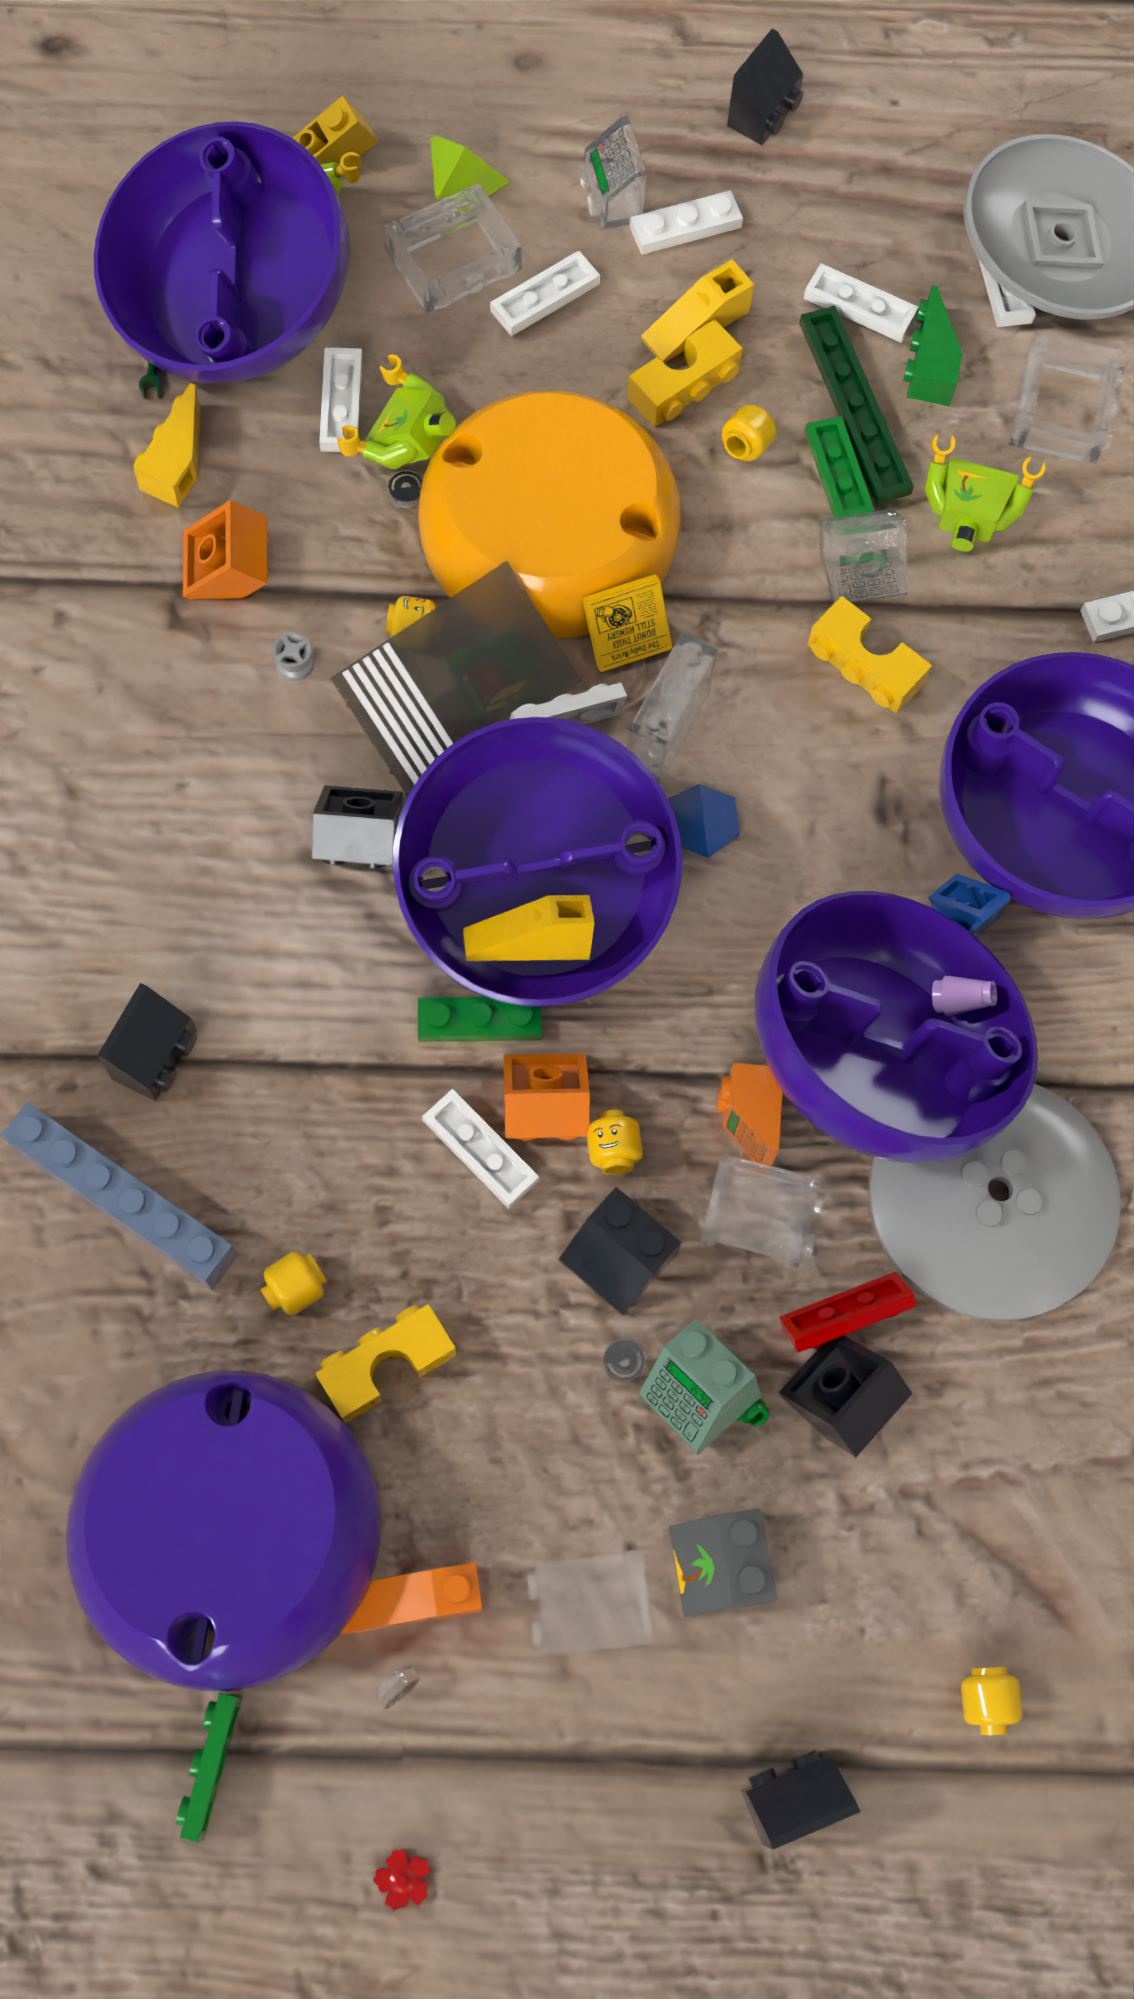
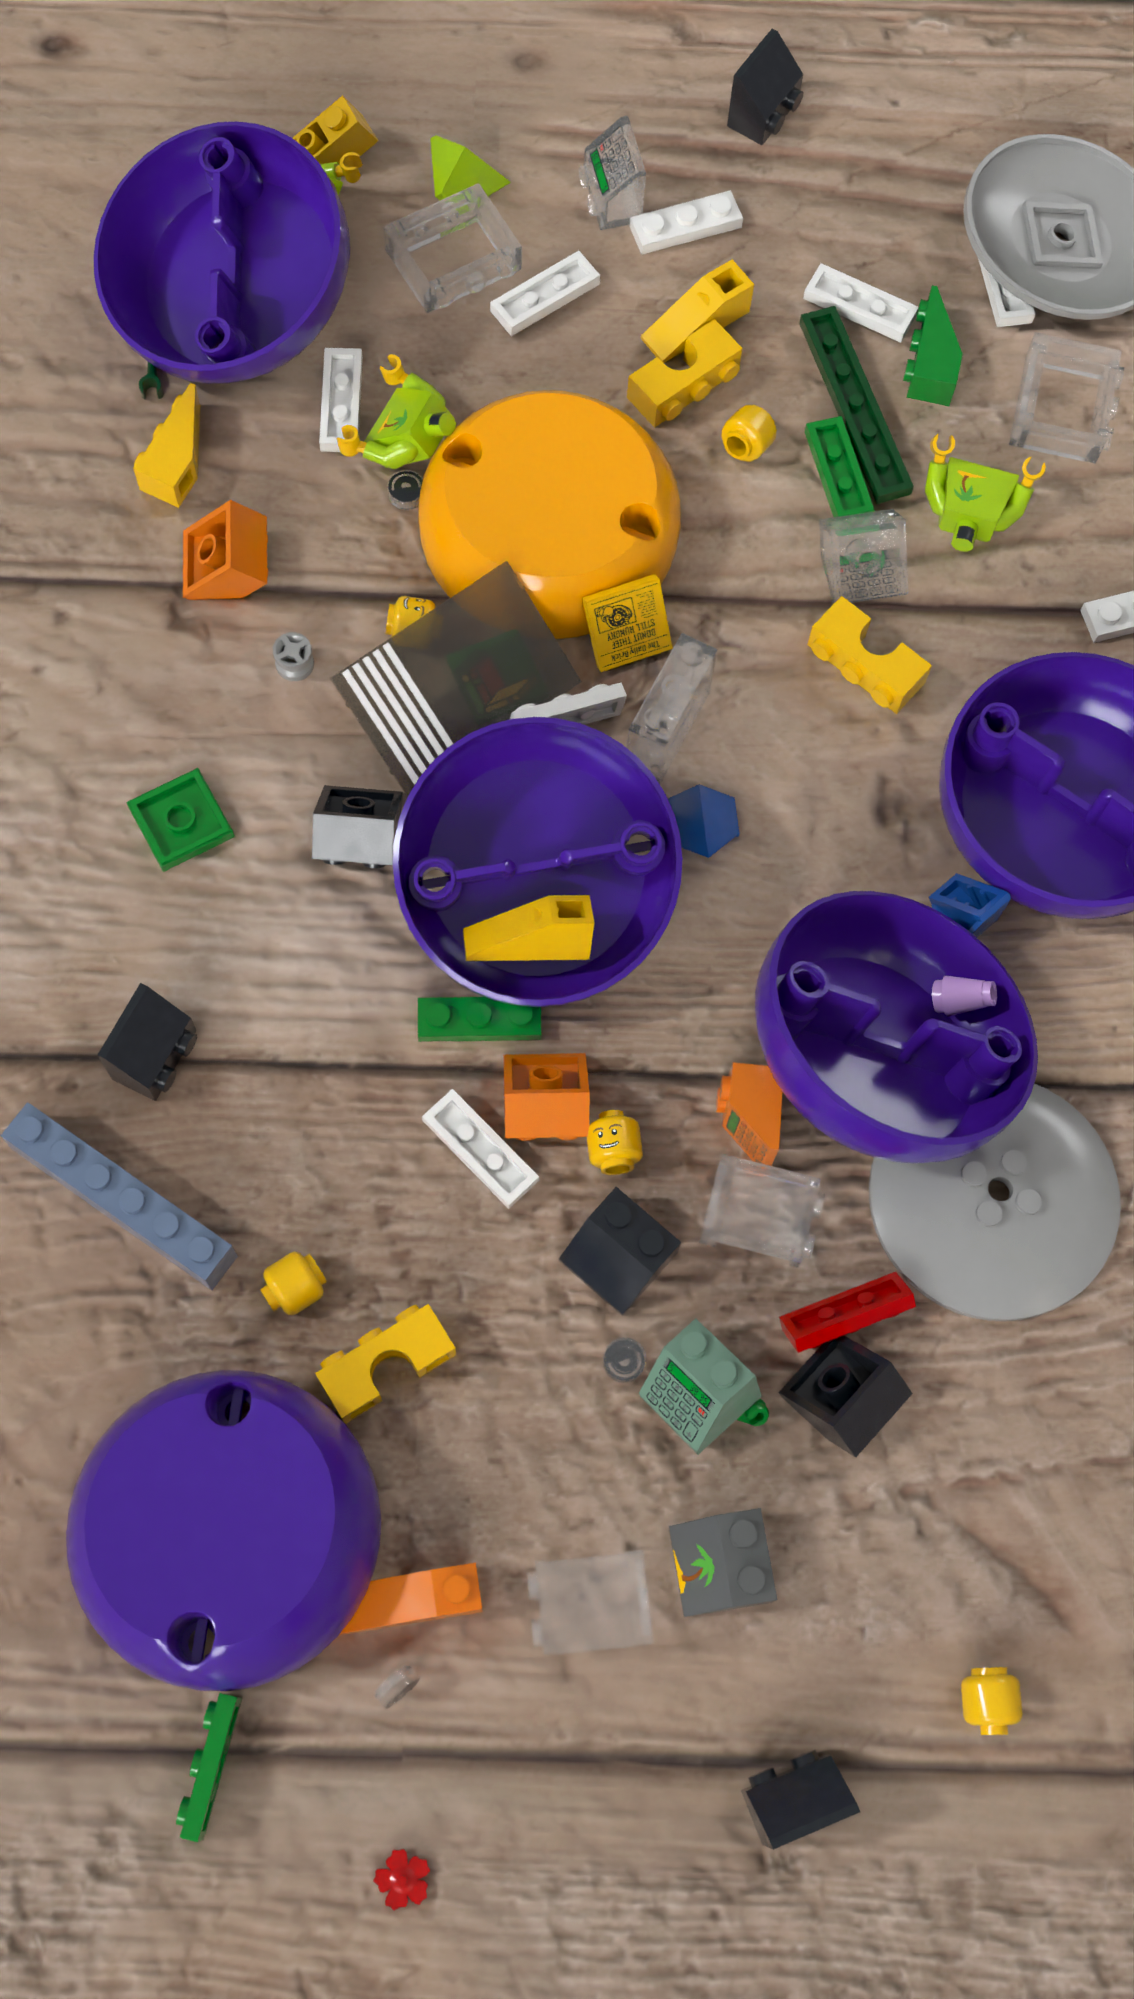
none -> green tile [126,768,235,872]

